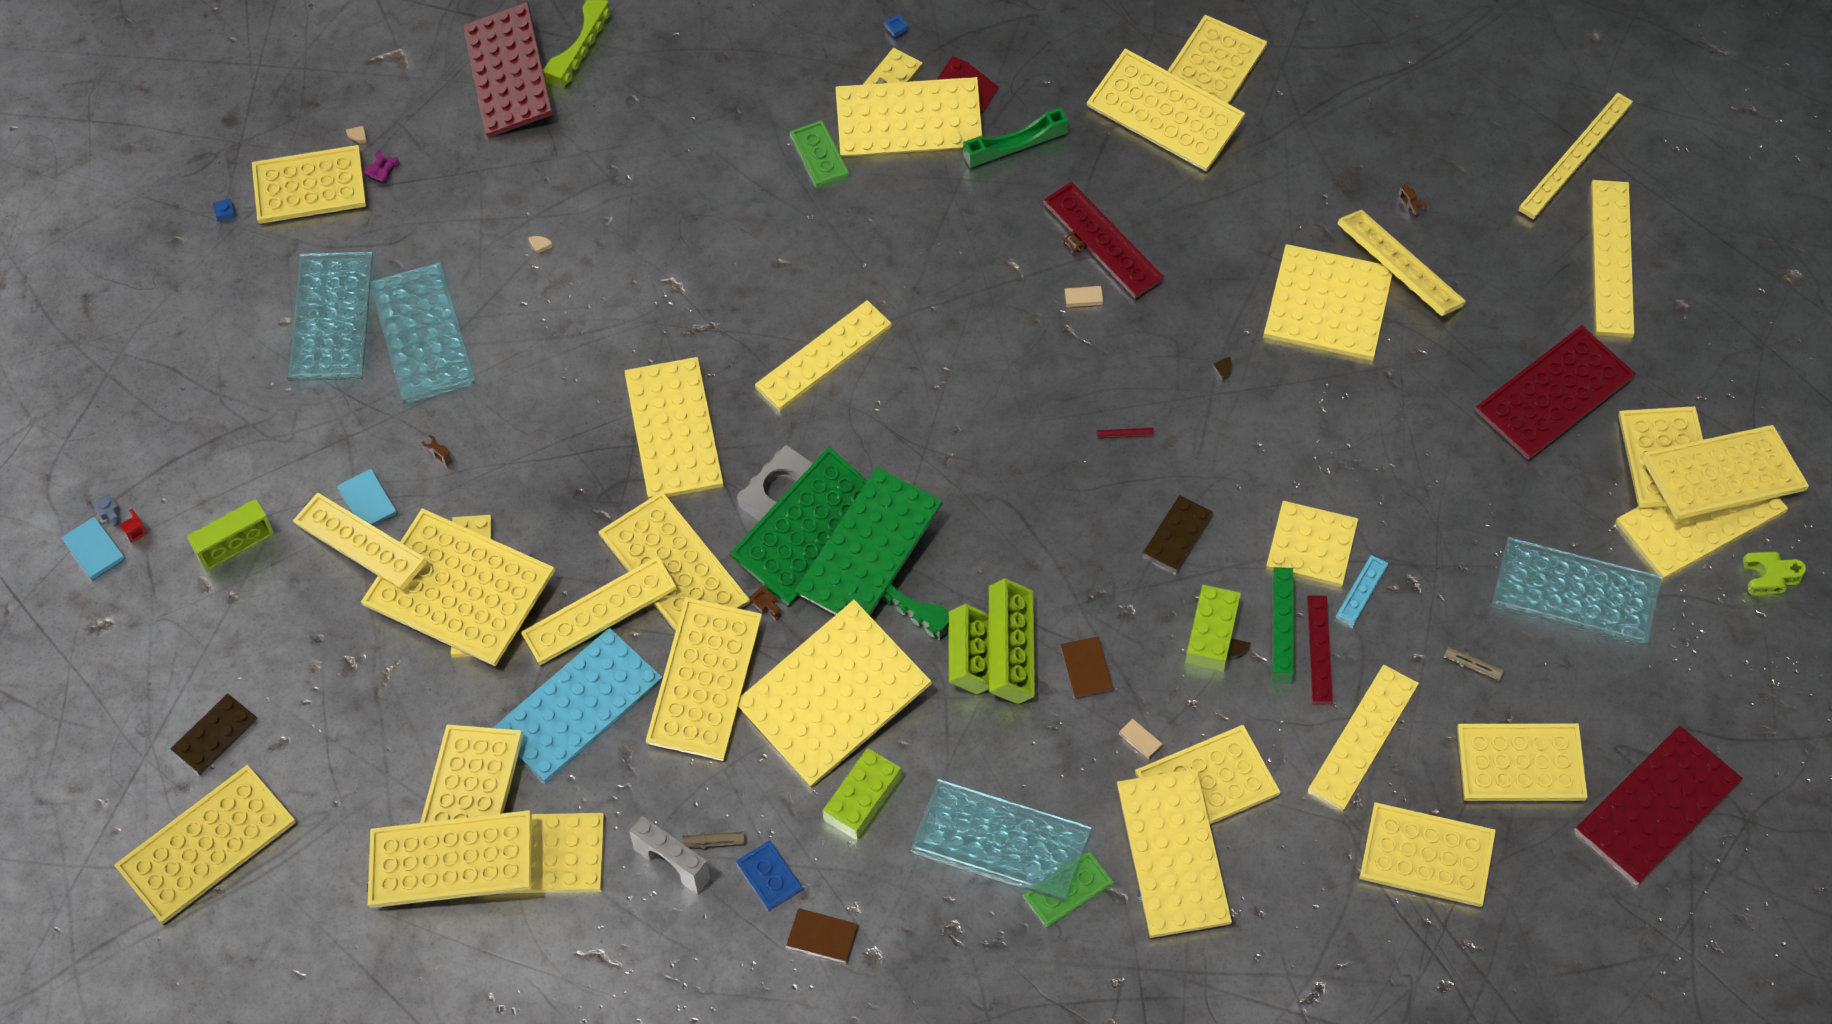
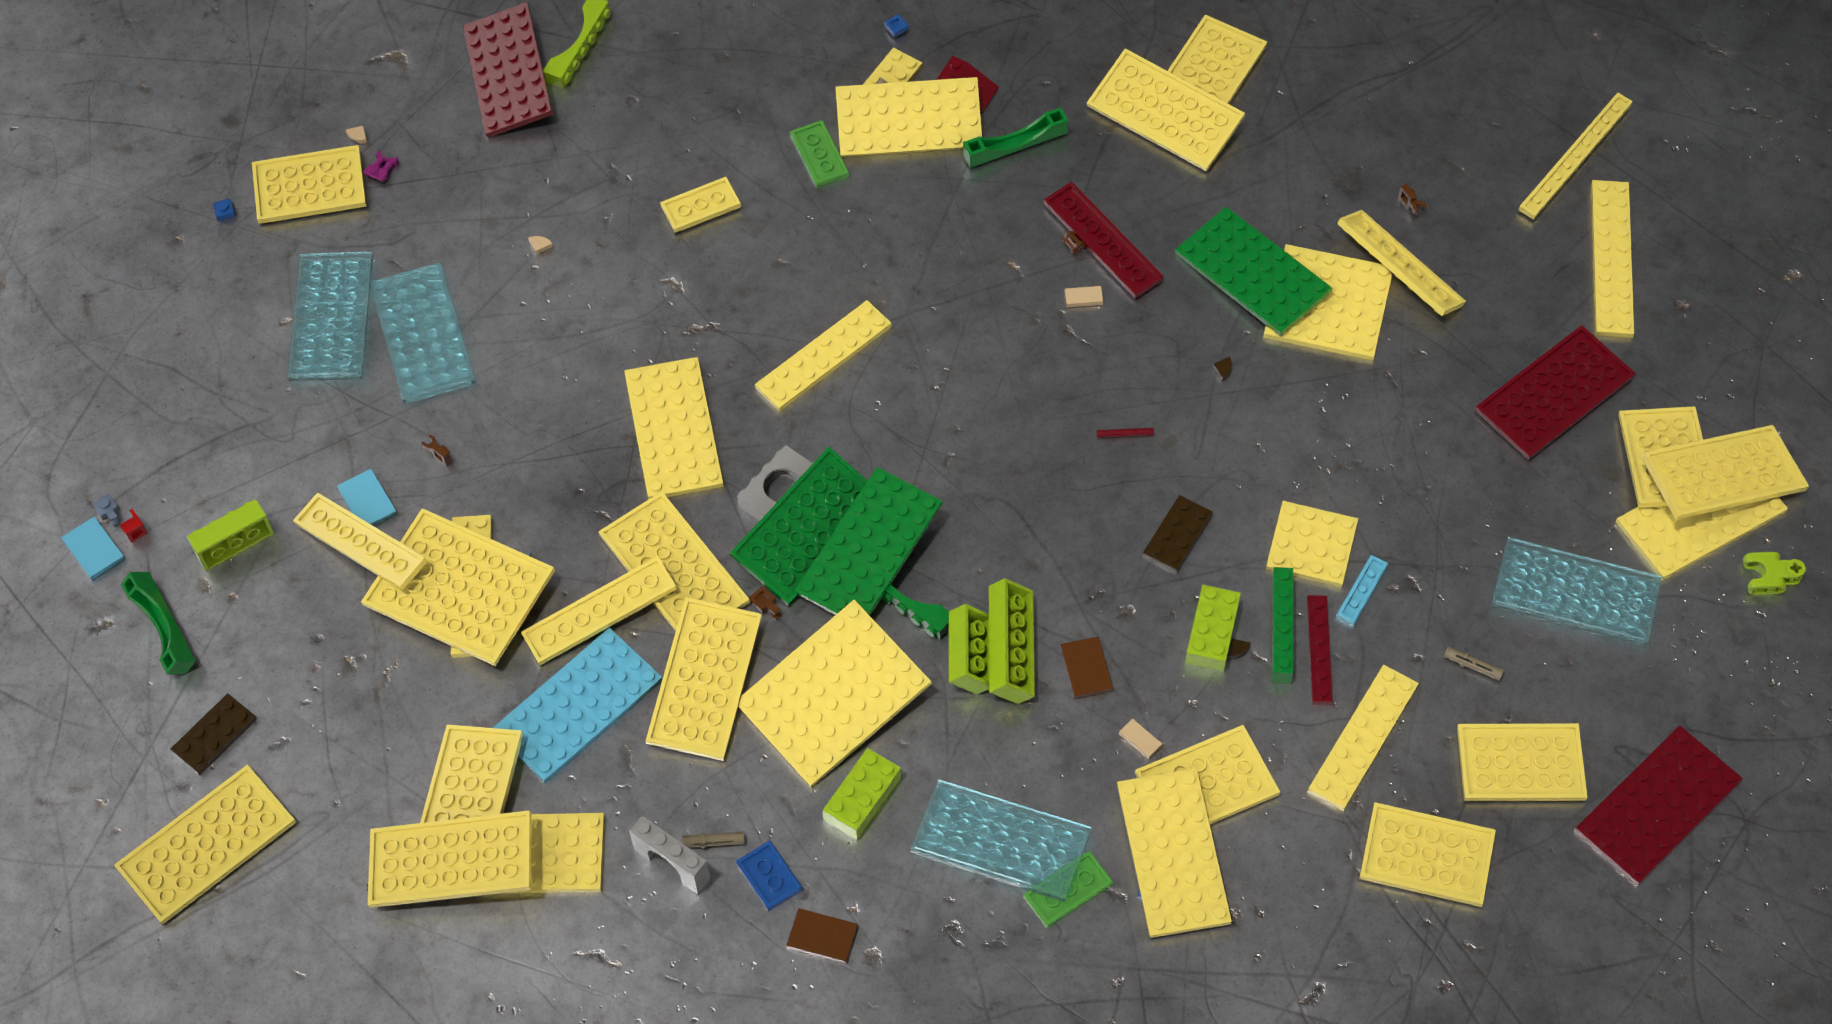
none -> green arch [121,572,196,674]
none -> light yellow plate [660,177,741,233]
none -> green plate [1175,207,1332,336]

